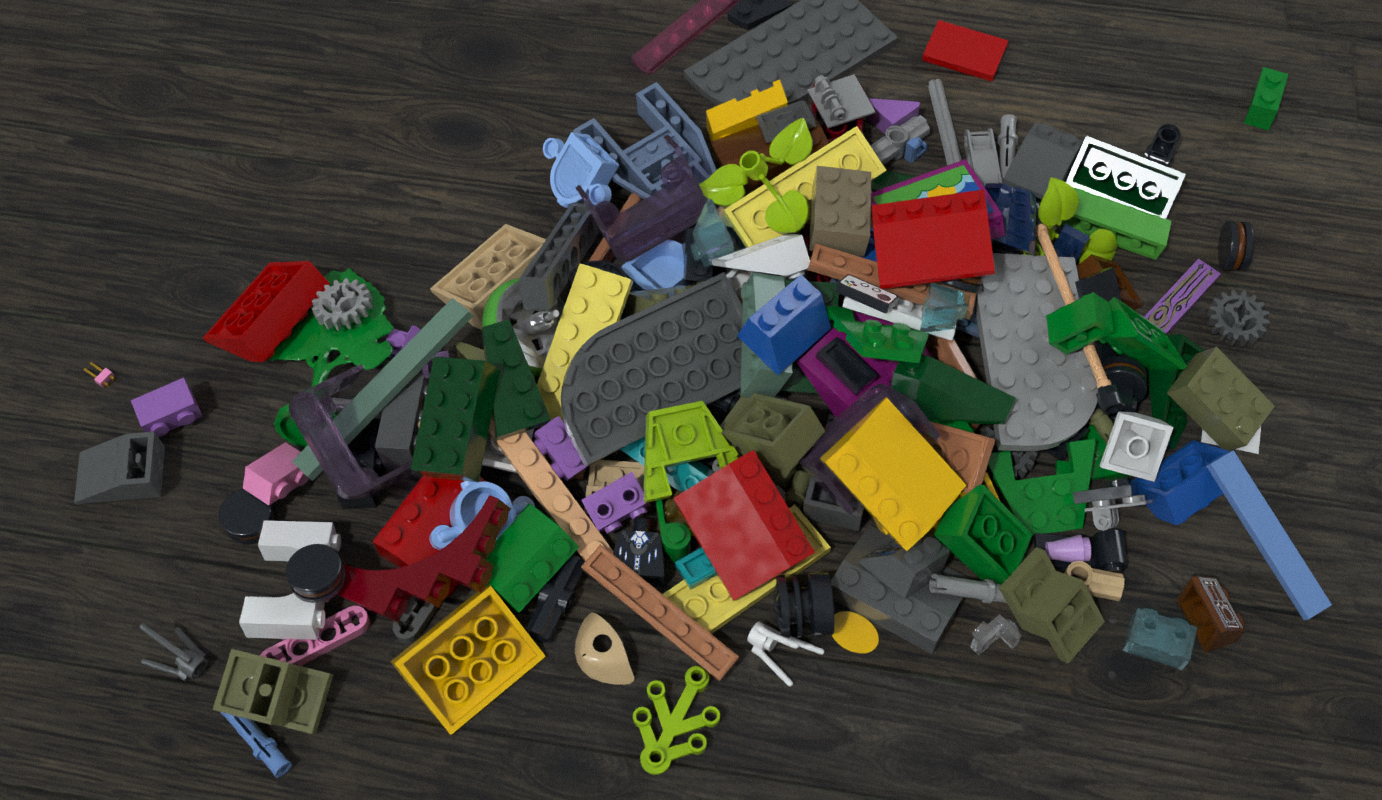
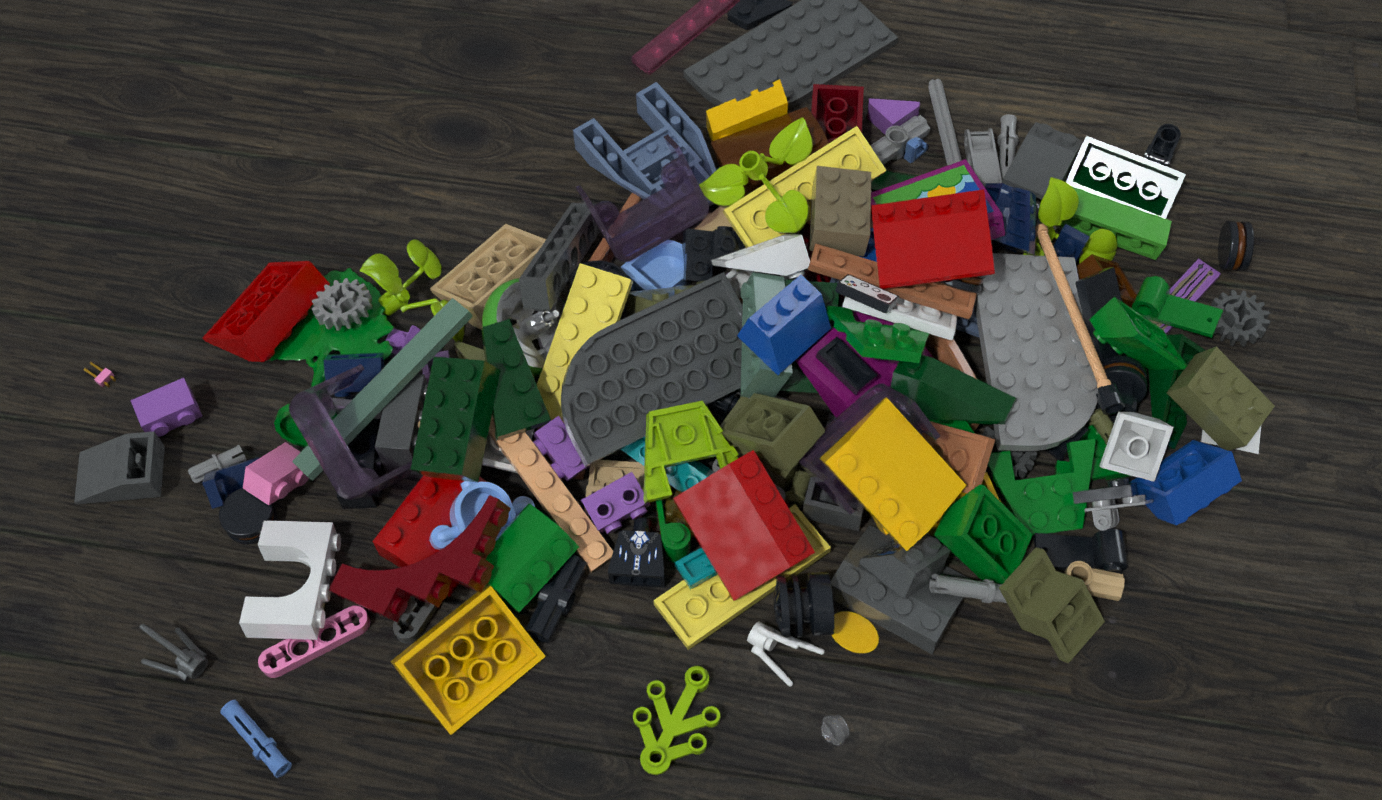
olive bracket [213,649,333,735] -> none
black head [286,544,346,603] -> none
light blue piece [543,132,619,208] -> none
tan piece [575,612,634,685] -> none
nougat tile [581,544,739,682] -> none
clear light blue slope [690,199,734,267] -> none
dark grey tile [756,100,816,143] -> none
light grey hinge [808,74,875,128] -> none
clear light blue slope [920,283,967,332] -> none
red tile [922,20,1009,81] -> none
clear bracket [970,614,1021,655] -> none
lavender cone [1045,535,1091,563] -> none
green brick [1046,292,1114,354] -> none
clear light blue brick [1123,608,1198,670] -> none
reddish brown slope [1177,576,1245,653] -> none
medium blue tile [1206,450,1332,620] -> none
green brick [1244,67,1288,131] -> none
none -> light grey axle [188,445,247,483]
none -> dark blue bracket [202,457,261,509]
none -> dark blue brick [323,352,385,397]
none -> lime plant [360,239,465,342]
none -> clear plate [821,715,849,746]
none -> green door [1132,276,1223,338]

